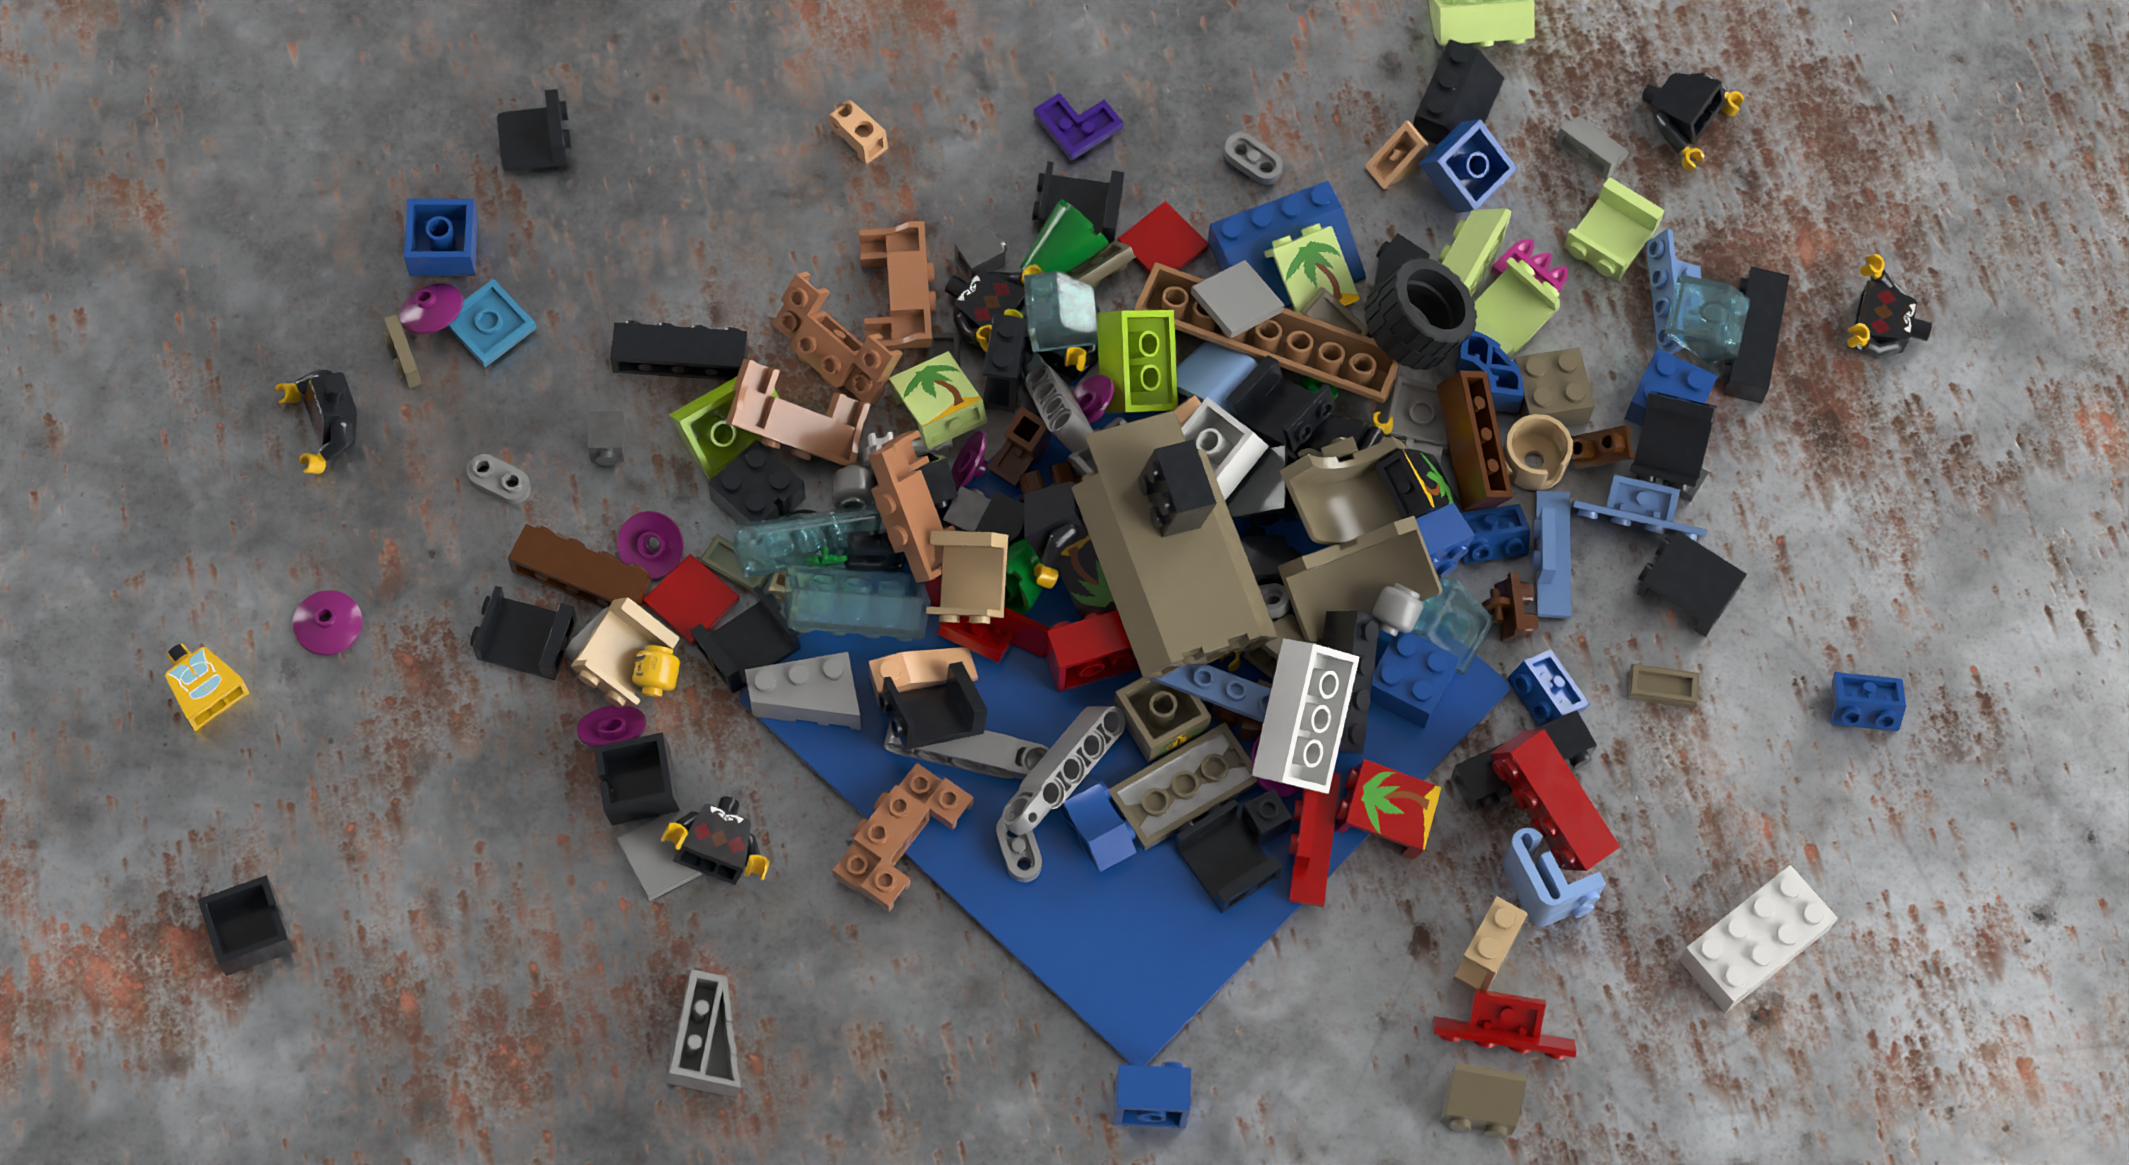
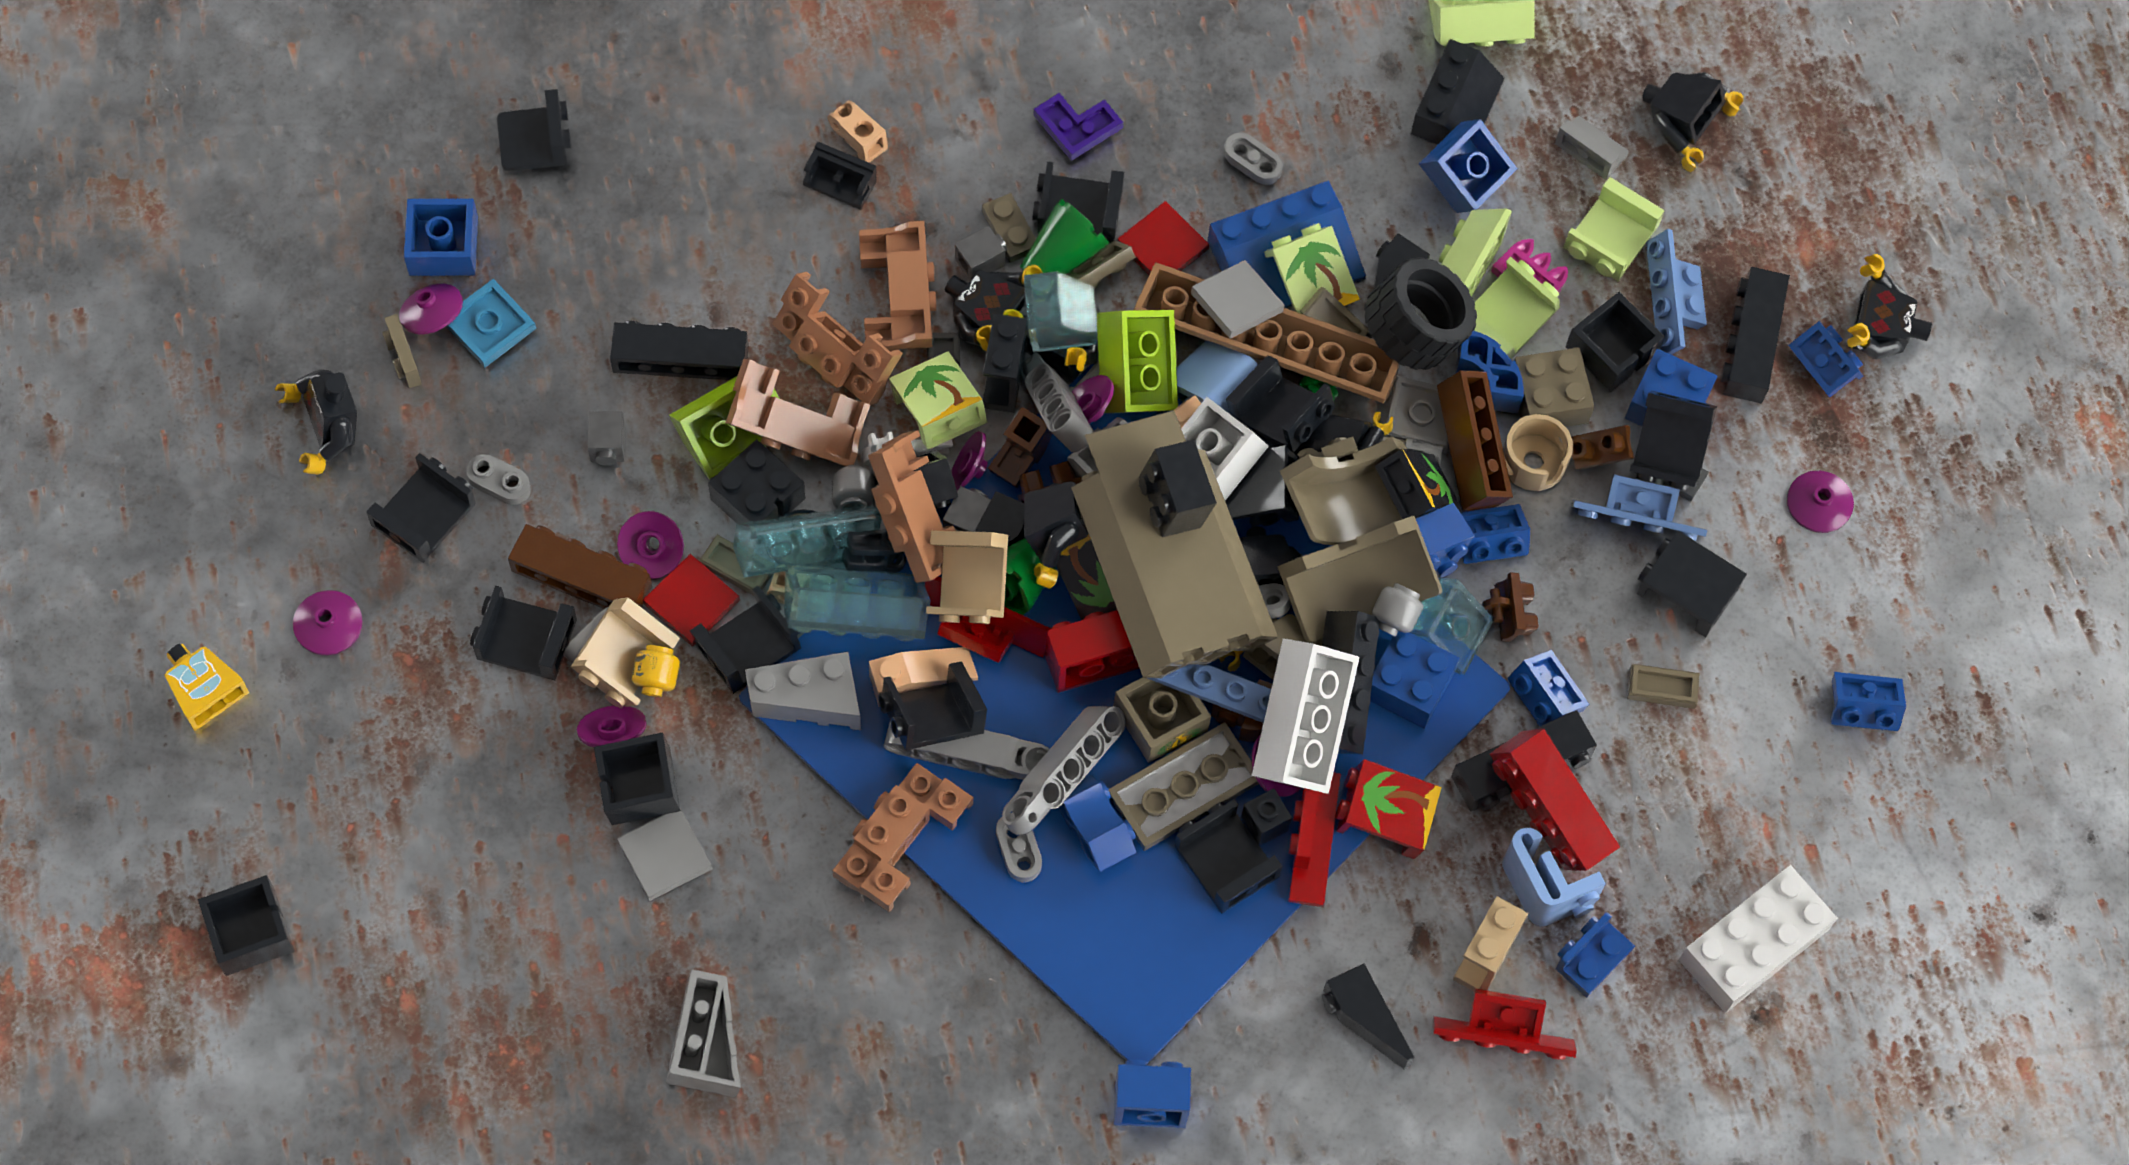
black torso [661,796,769,885] -> none
green plant [805,547,847,566] -> none
light nougat slope [1365,121,1429,189] -> none
dark tan slope [1441,1063,1528,1138] -> none
medium blue bracket [1531,490,1571,618] -> none
clear light blue slope [1665,275,1751,364] -> none
none -> black panel [366,453,476,563]
none -> black hinge [803,141,877,210]
none -> dark tan plate [982,193,1036,263]
none -> black slope [1322,963,1414,1069]
none -> blue bracket [1555,912,1635,998]
none -> black piece [1565,292,1665,392]
none -> magenta dish [1787,471,1854,533]
none -> blue bracket [1788,321,1864,397]

